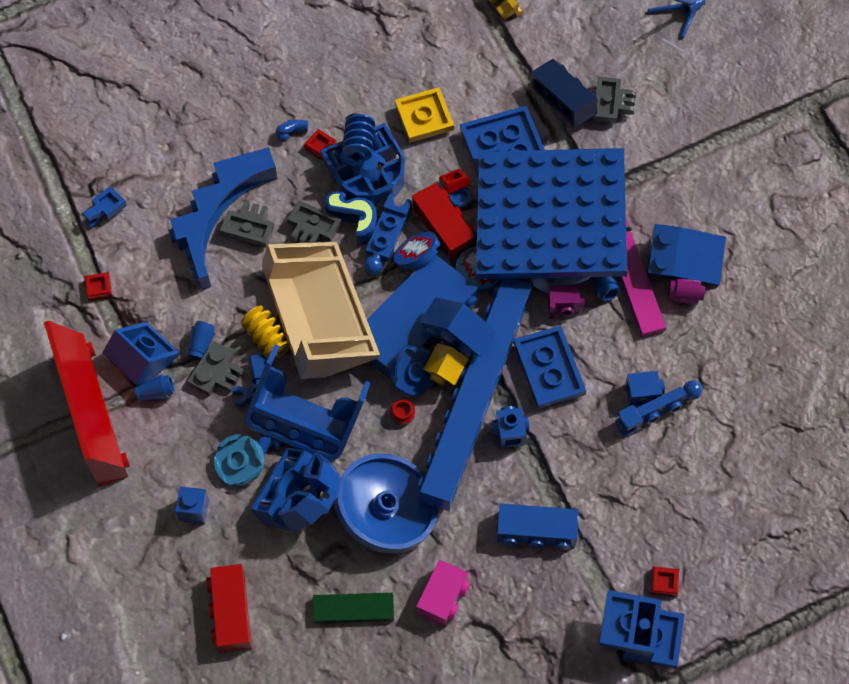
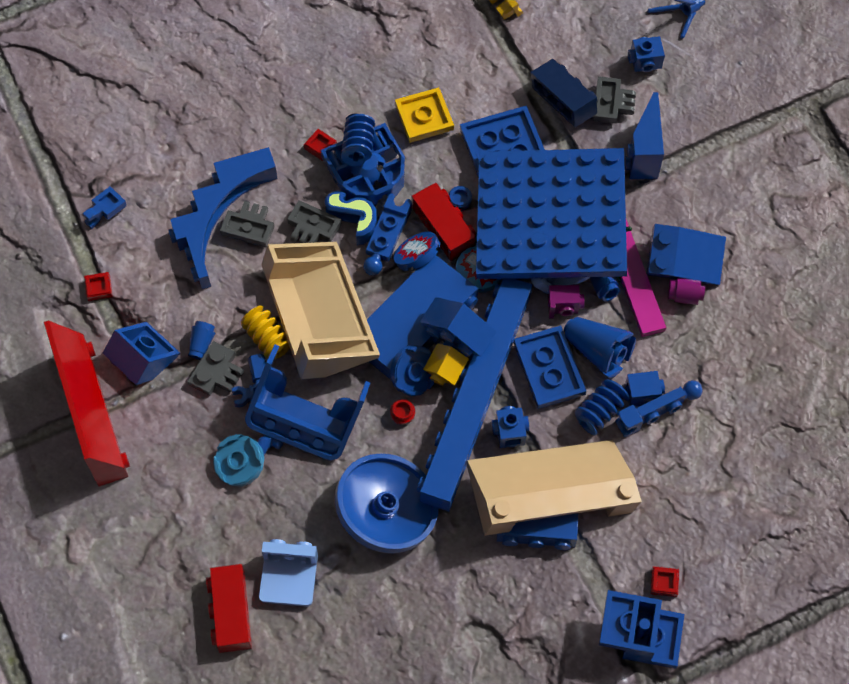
blue cone [135,374,175,401] -> none
blue brick [175,486,209,524] -> none
blue connector [250,448,340,532] -> none
blue arm [276,120,309,140] -> none
dark green tile [313,592,394,624] -> none
dark pink brick [416,559,471,627] -> none
red tile [438,168,471,193] -> none
none -> light blue bracket [259,539,318,607]
none -> tan slope [466,440,642,536]
none -> blue cone [564,317,636,378]
none -> blue piece [575,379,630,436]
none -> blue slope [624,92,664,179]
none -> blue brick [628,36,665,72]

